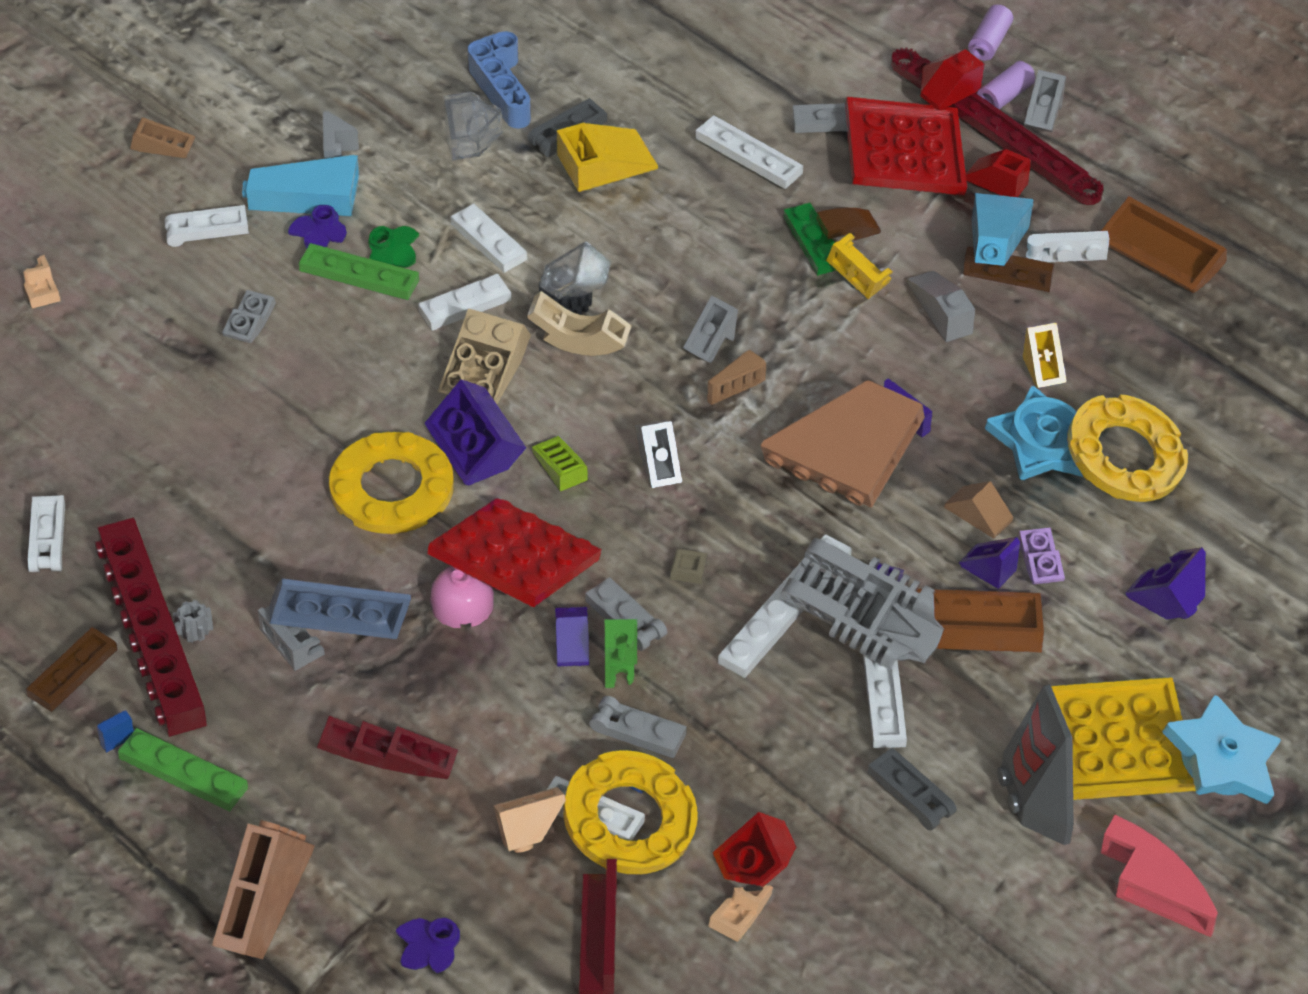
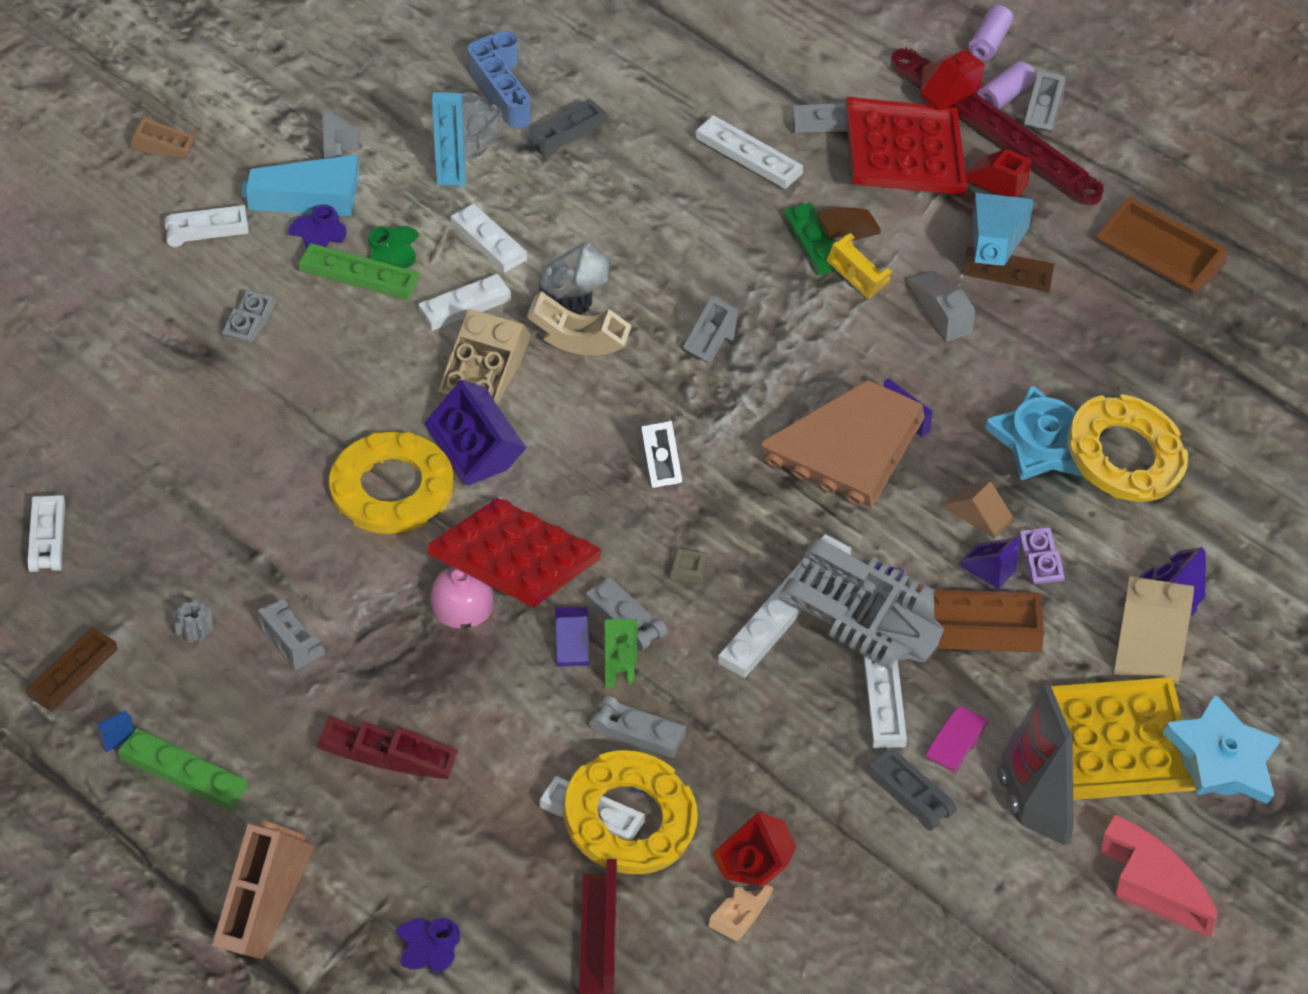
light nougat slope [23,255,60,309] -> none
dark red brick [94,517,207,737] -> none
sand blue slope [270,579,411,639] -> none
light nougat slope [493,787,566,853] -> none
lime slope [532,436,588,492] -> none
yellow slope [557,123,658,192] -> none
medium nougat slope [707,349,766,405] -> none
yellow slope [1023,323,1066,388] -> none
white plate [1025,231,1110,262] -> none
none -> medium azure plate [432,92,467,186]
none -> dark pink slope [925,706,989,774]
none -> tan slope [1114,576,1194,685]

